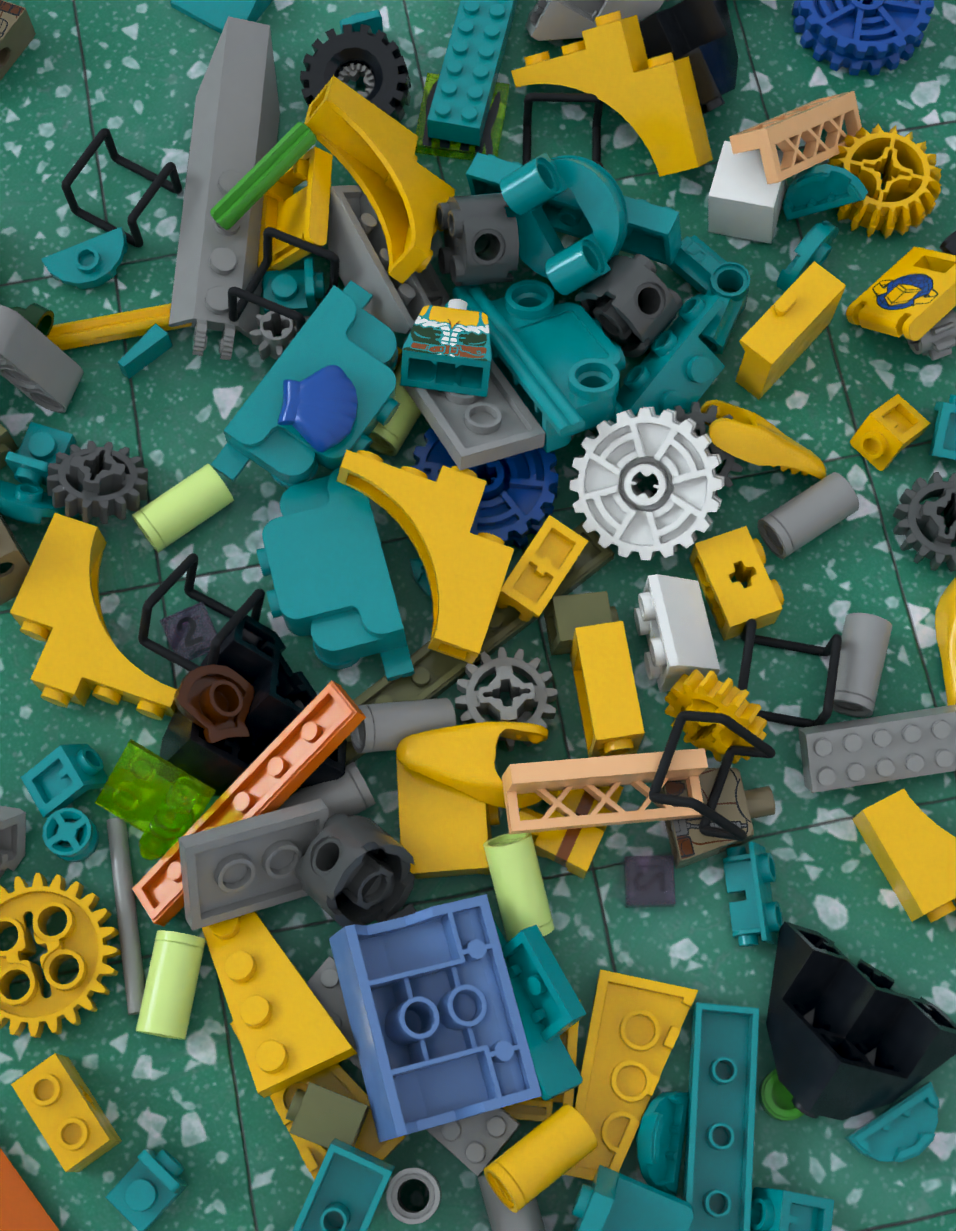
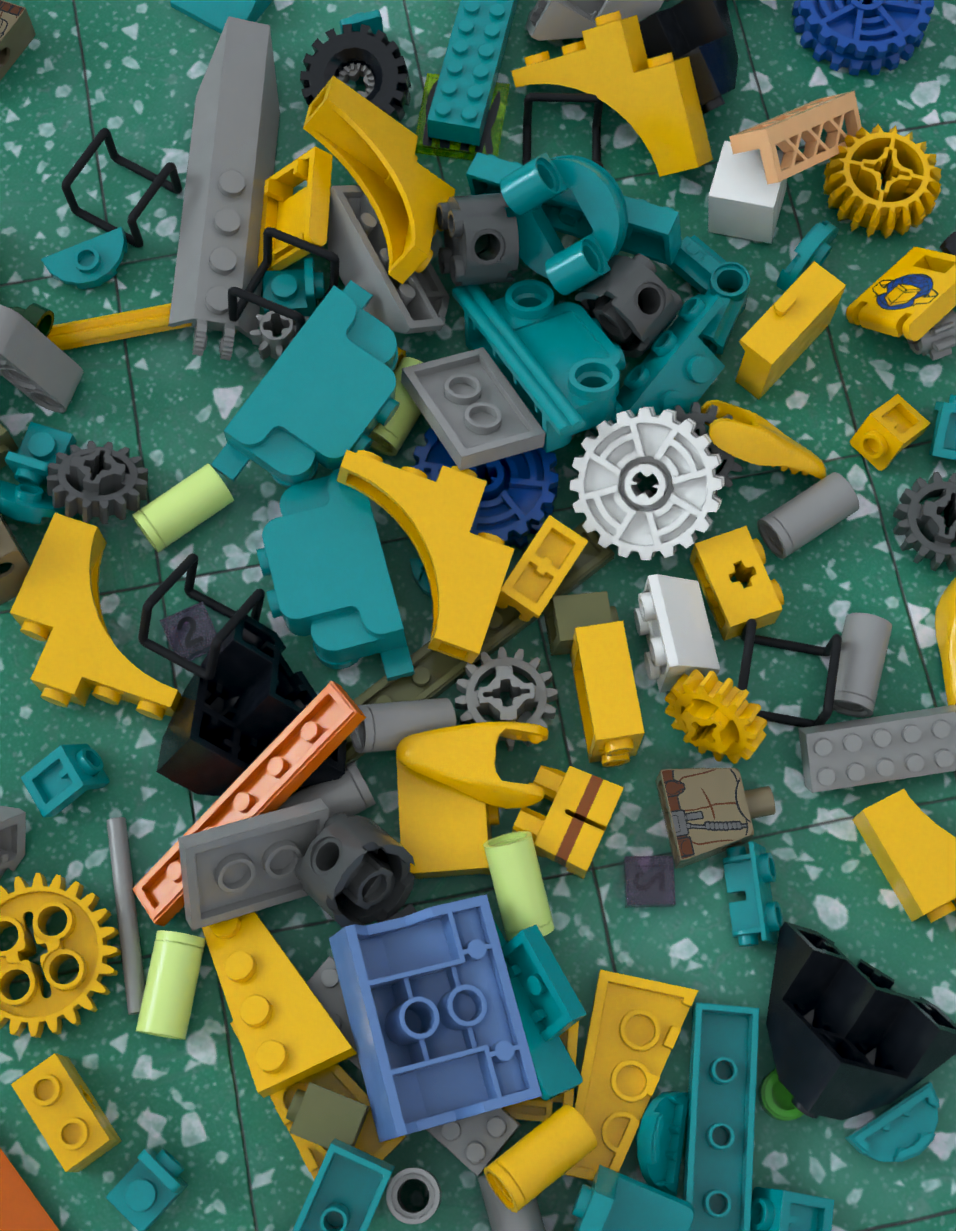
teal wheel [42,808,99,862] -> none
clear neon green hinge [95,739,216,860] -> none
teal piece [118,323,173,379] -> none
reddish brown animal [174,664,254,743] -> none
bright green axle [210,122,317,230] -> none
blue animal [277,365,358,452] -> none
teal torso [400,299,492,397] -> none
light nougat fence [502,748,708,834] -> none
black piece [649,711,775,841] -> none
teal plate [783,164,868,221] -> none

